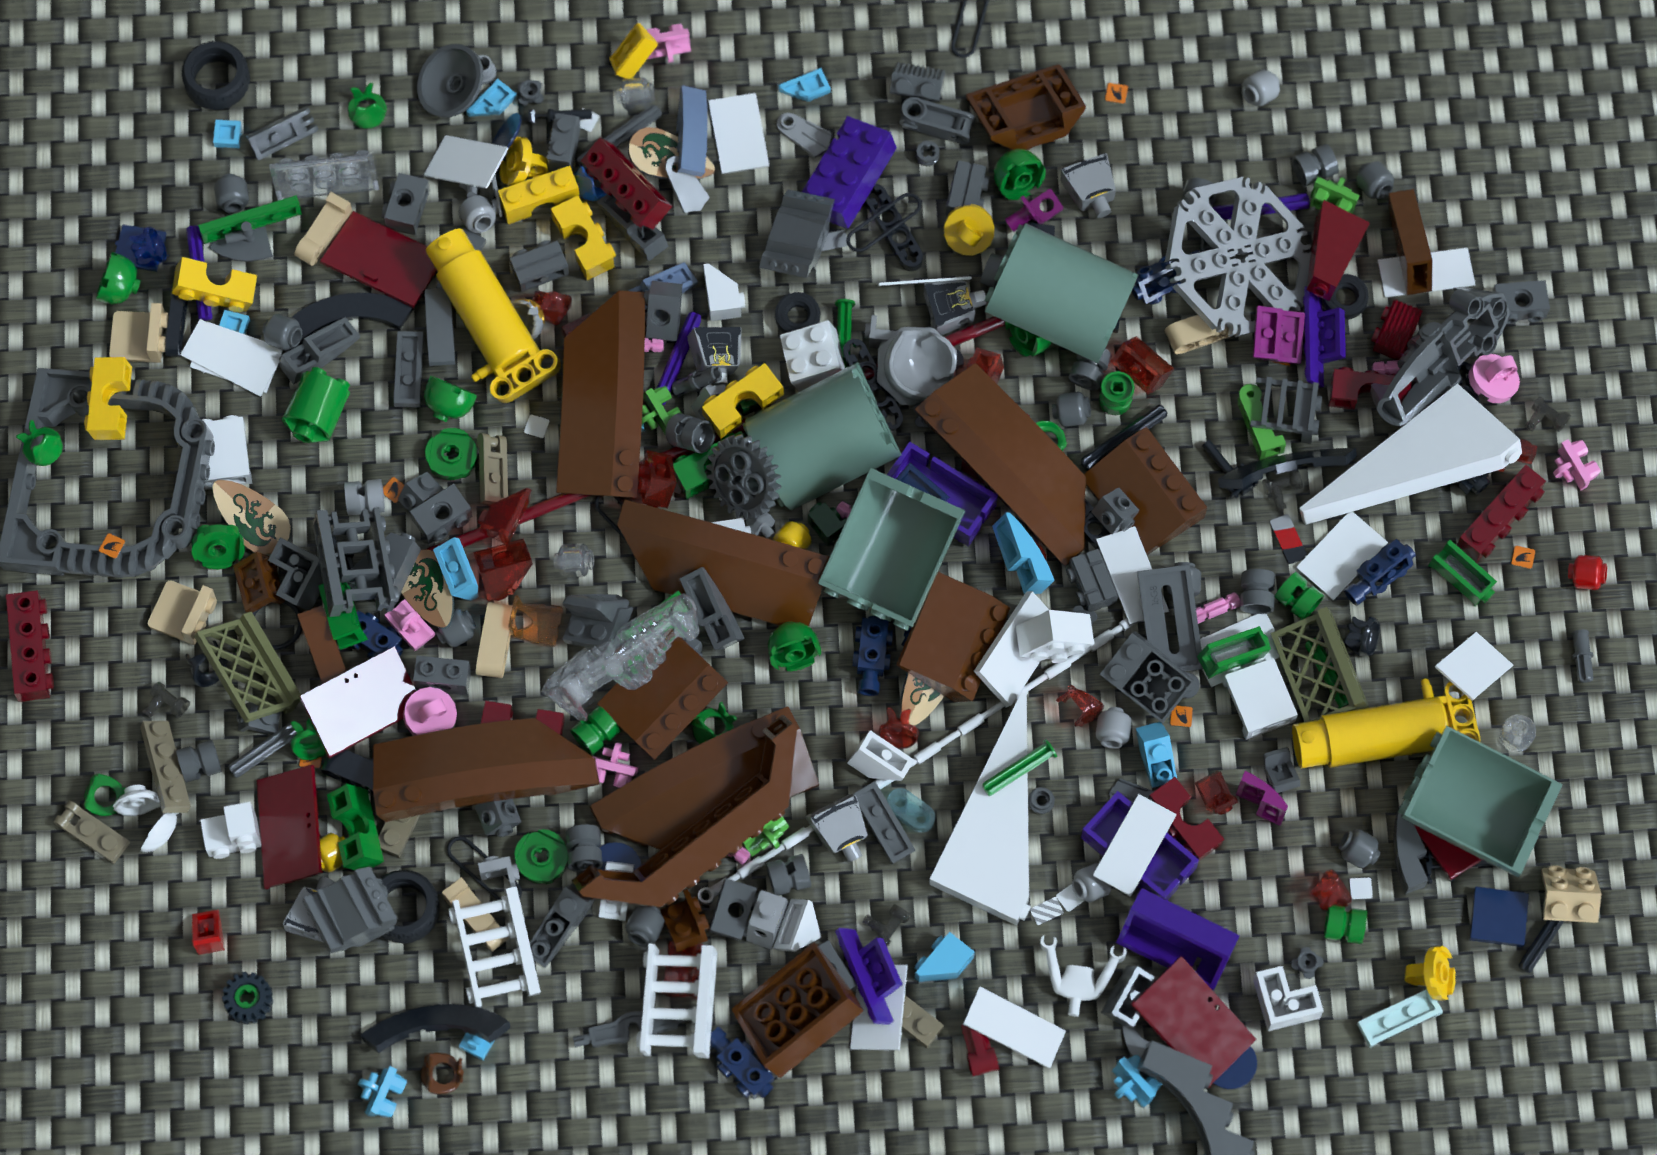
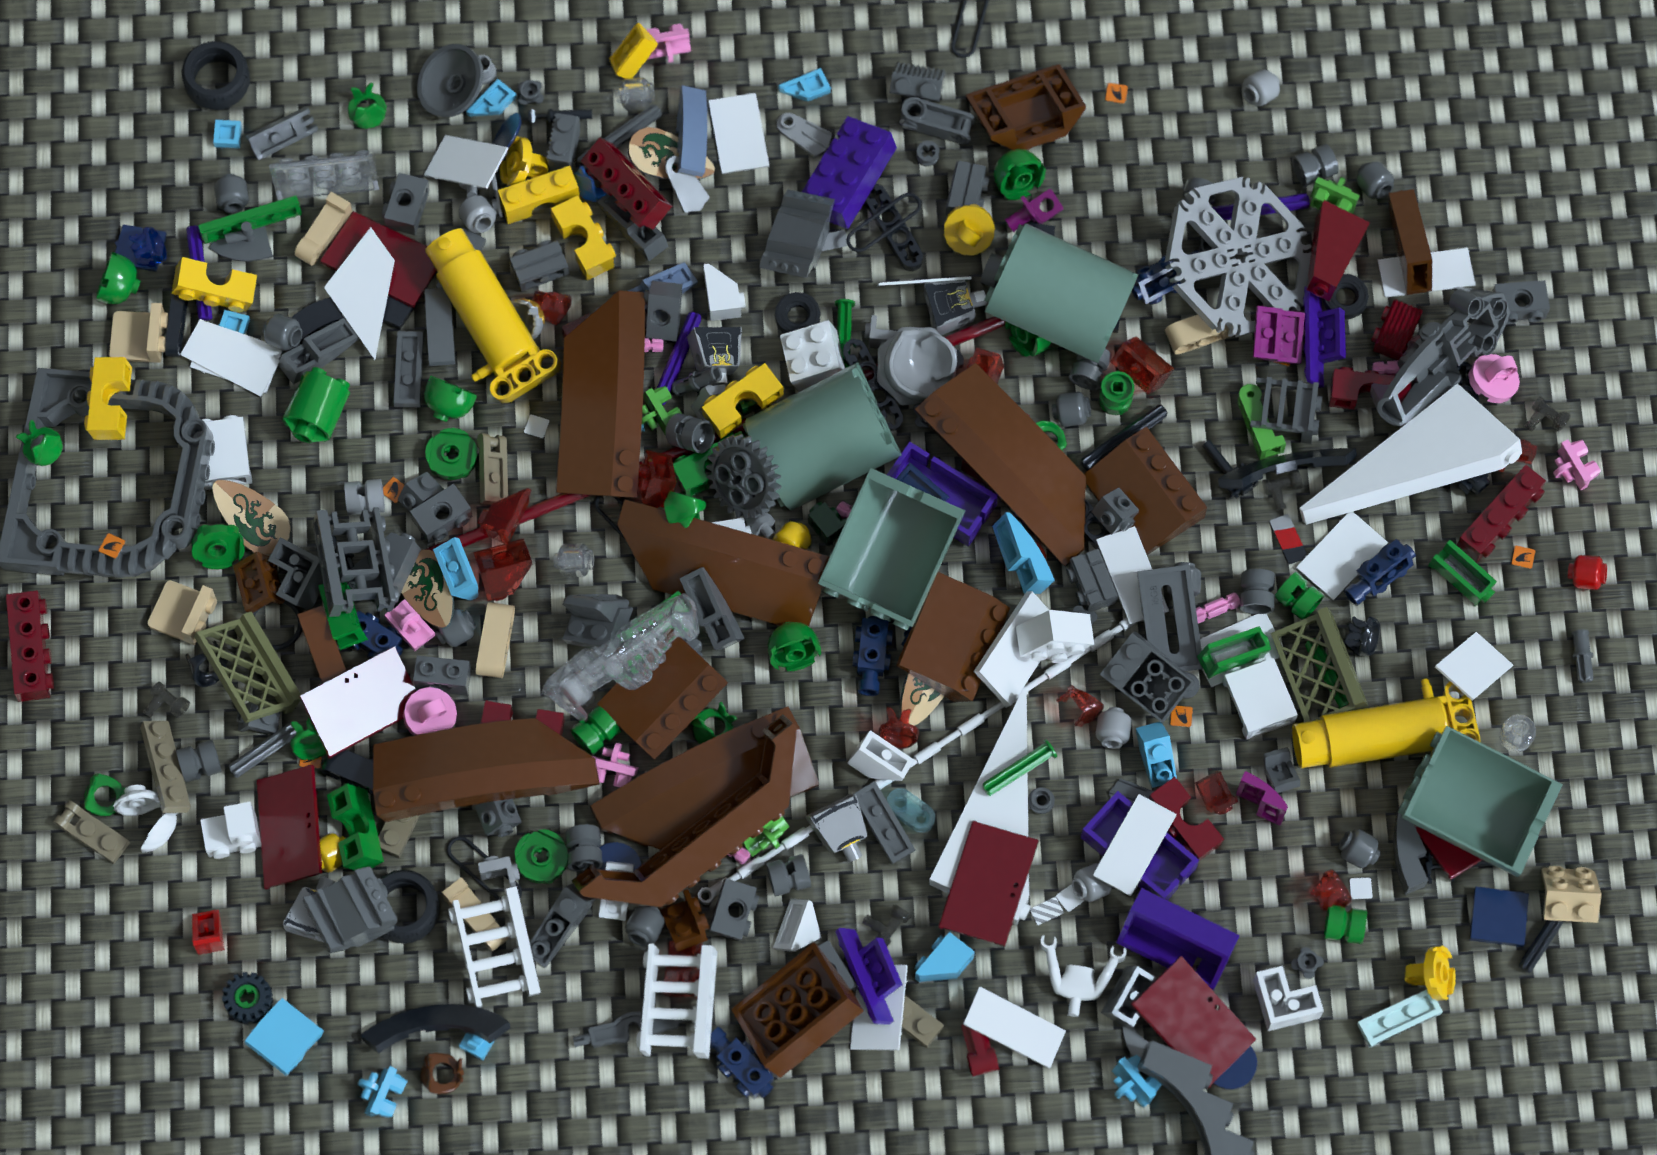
clear orange piece [509,596,563,647] -> none
white sticker [579,108,599,132] -> none
light grey torso [746,890,789,950] -> none
light grey torso [1060,153,1116,218] -> none
none -> medium azure slope [244,998,324,1076]
none -> white sticker [324,228,395,359]
none -> green piece [664,491,706,528]
none -> dark red container [938,820,1039,947]

